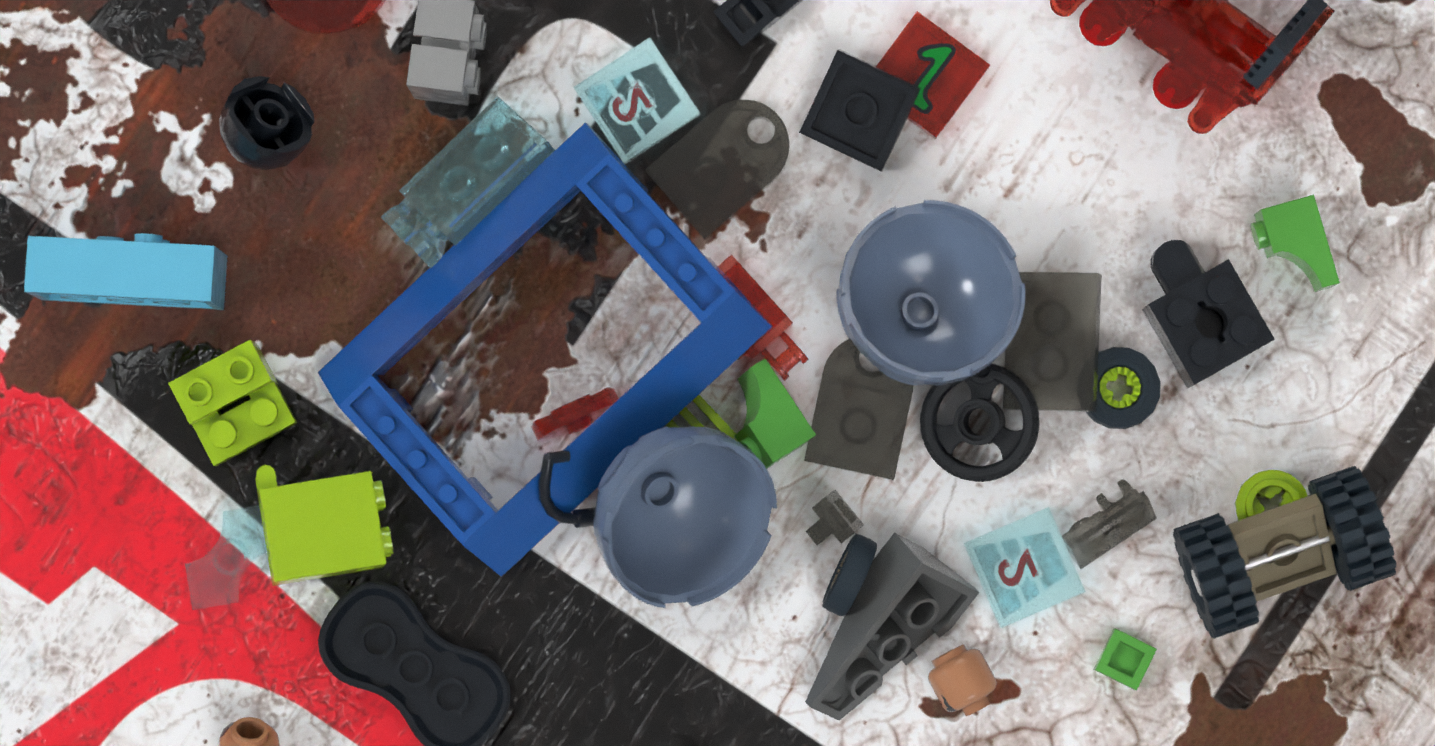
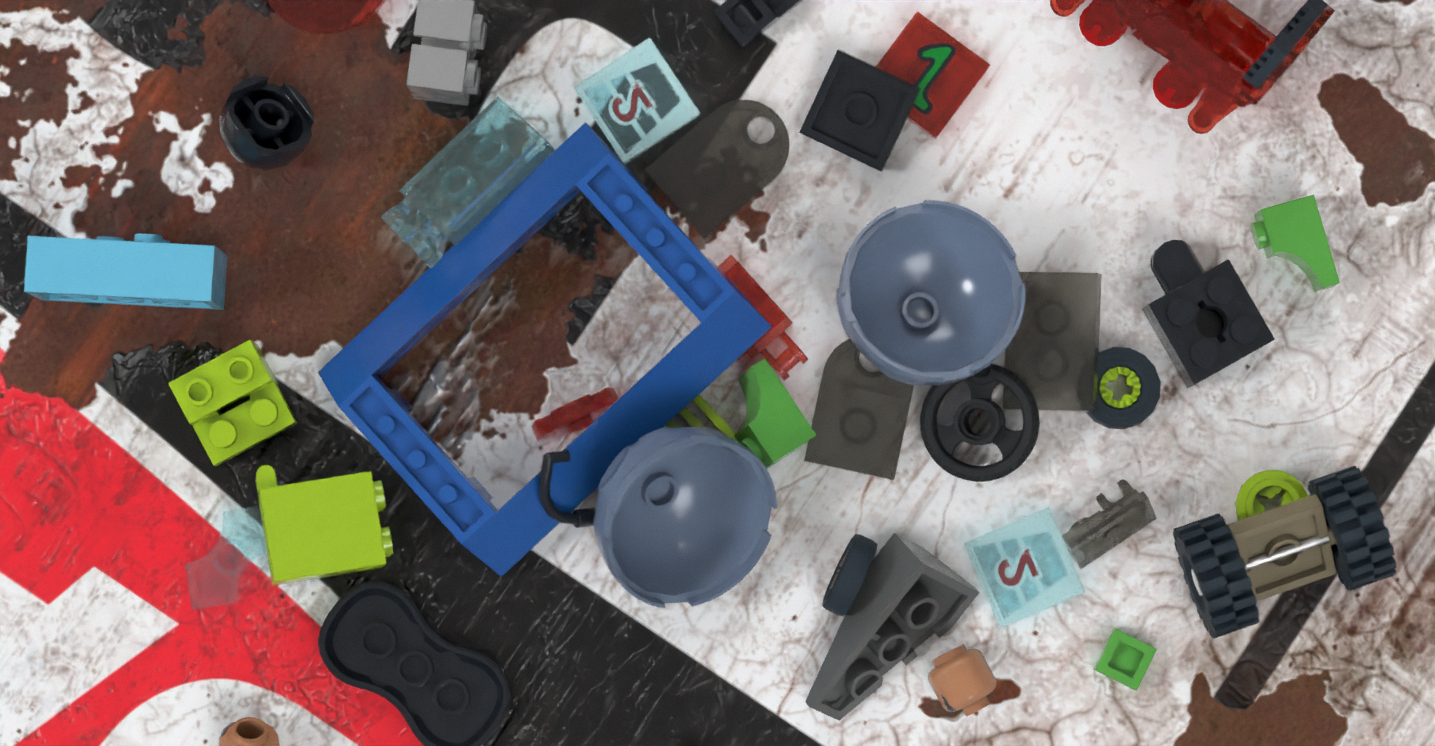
clear smoke tile [805,490,864,545] -> none

